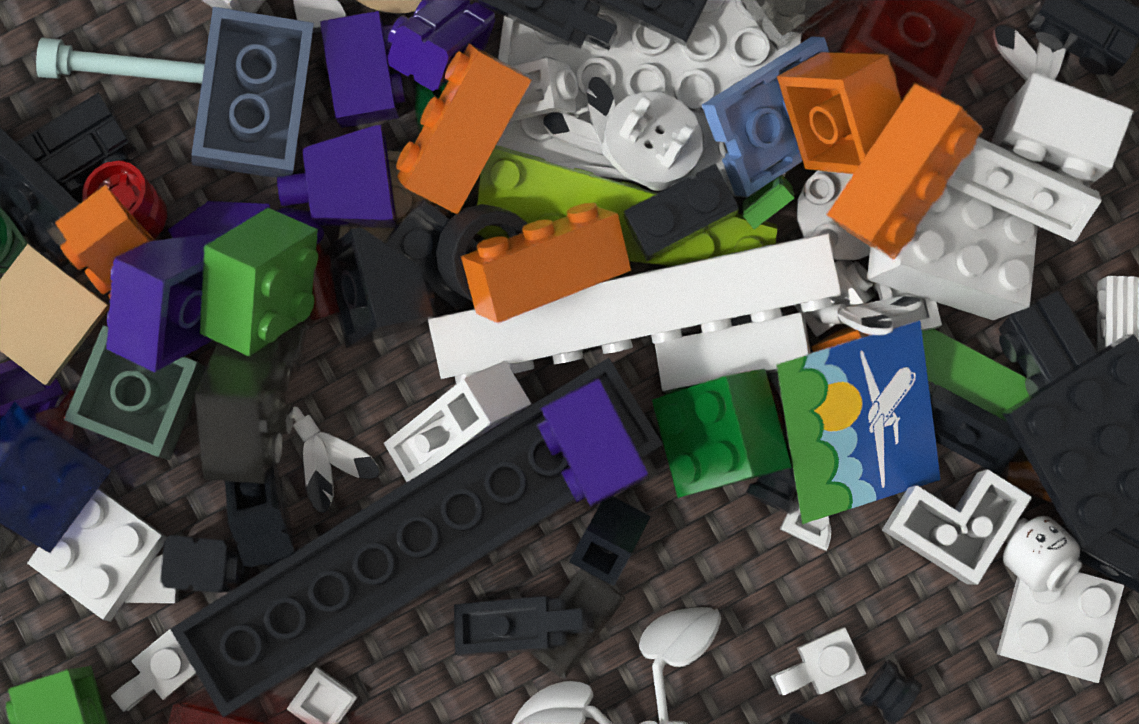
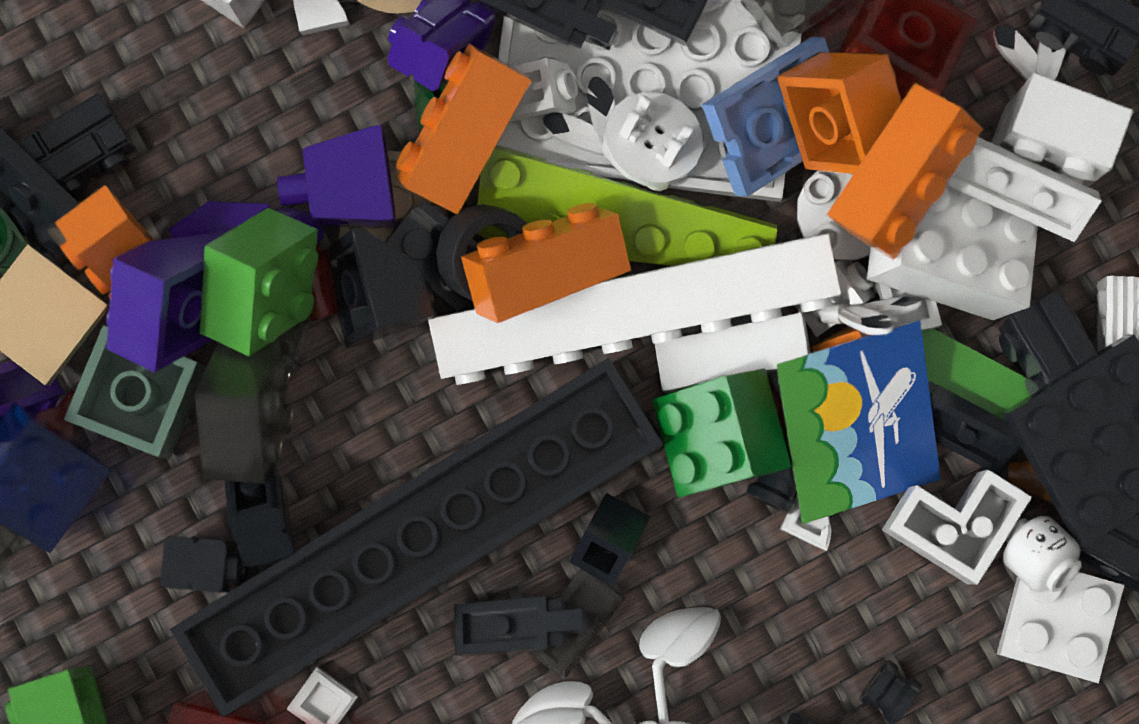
white plate [27,480,168,622] -> none
light aqua piece [36,38,205,83] -> none
red wheel [82,160,167,239] -> none
white plate [111,629,196,712] -> none
white tile [125,555,179,603] -> none
sand blue brick [191,7,314,178] -> none
white piece [290,407,380,513] -> none
dark purple brick [320,11,406,128] -> none
white slope [384,360,531,482] -> none
dark purple brick [537,379,648,507] -> none
black brick [624,164,739,261] -> none
bright green tile [742,174,794,229] -> none
white plate [771,627,866,695] -> none

